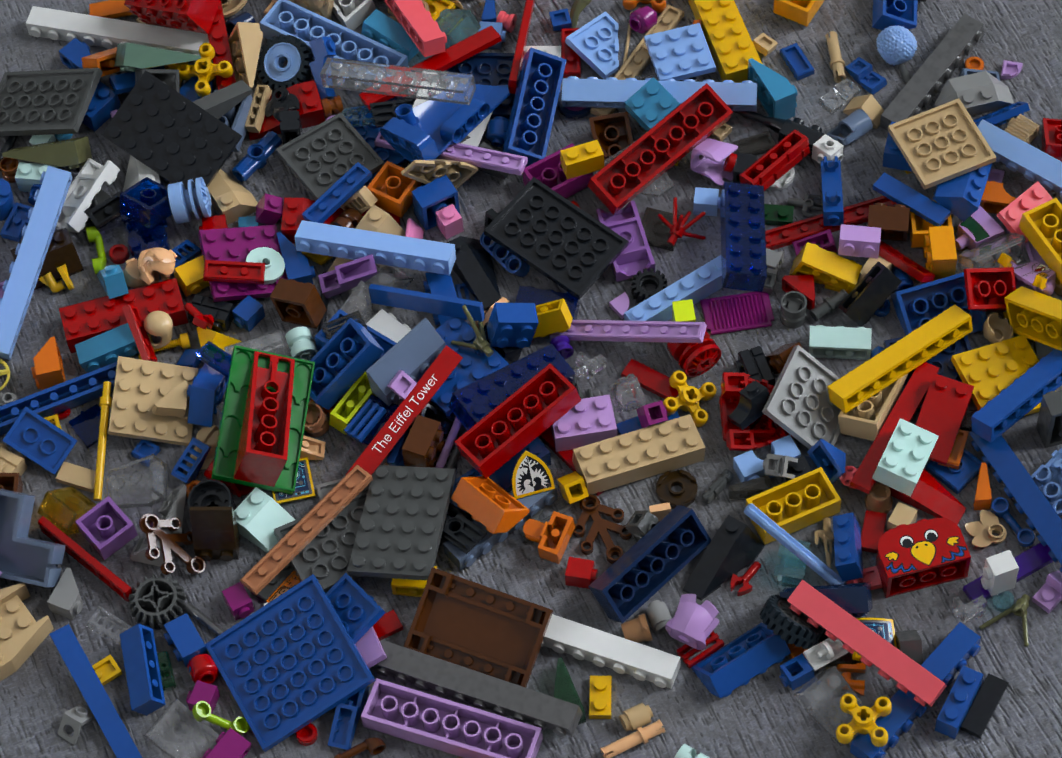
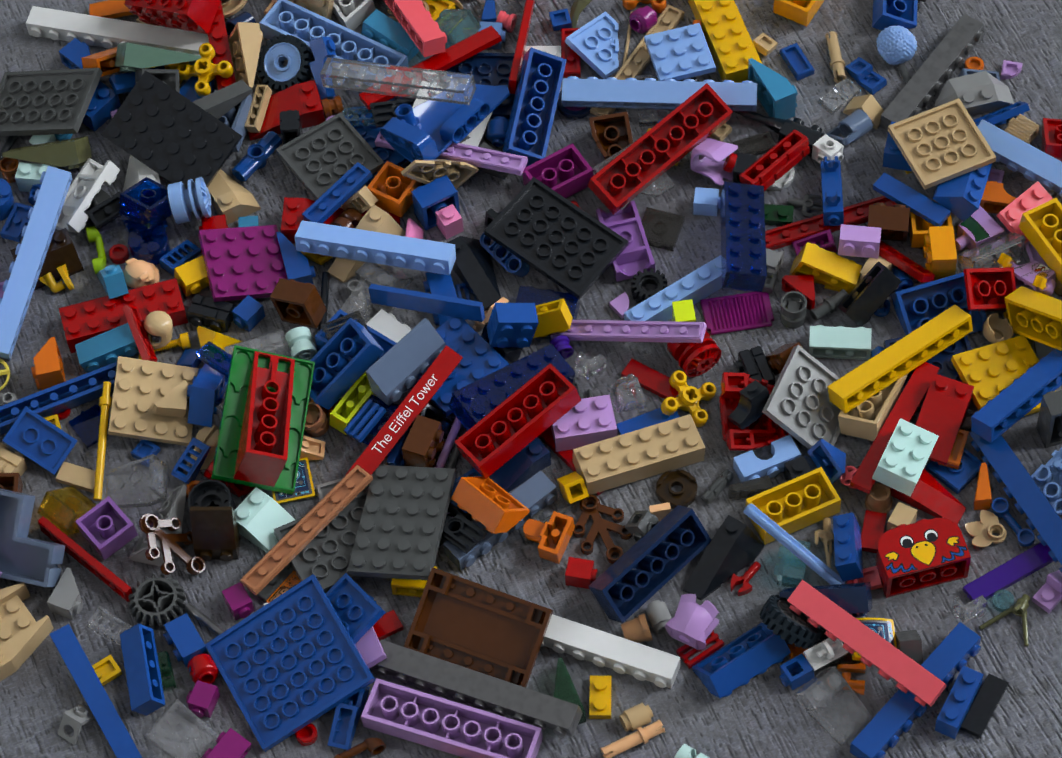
light nougat helmet [137,247,177,285] -> none
red bar [184,303,214,330] -> none
lime bar [192,701,250,736] -> none
red tile [203,260,265,284] -> none
light aqua plate [245,247,285,284] -> none
magenta brick [256,193,283,225] -> none
black plate [265,87,300,122] -> none
medium lavender slope [318,254,378,298] -> none
lavender tile [387,370,417,399] -> none
olive plant [451,305,494,357] -> none
shield [511,450,555,499] -> none
yellow brick [560,140,604,180] -> none
dark azure brick [624,77,680,132] -> none
magenta brick [636,400,668,428] -> none
red plant [657,197,706,246] -> none
light grey window [763,453,798,479] -> none
yellow gear [836,693,892,747] -> none
white brick [981,550,1019,596] -> none

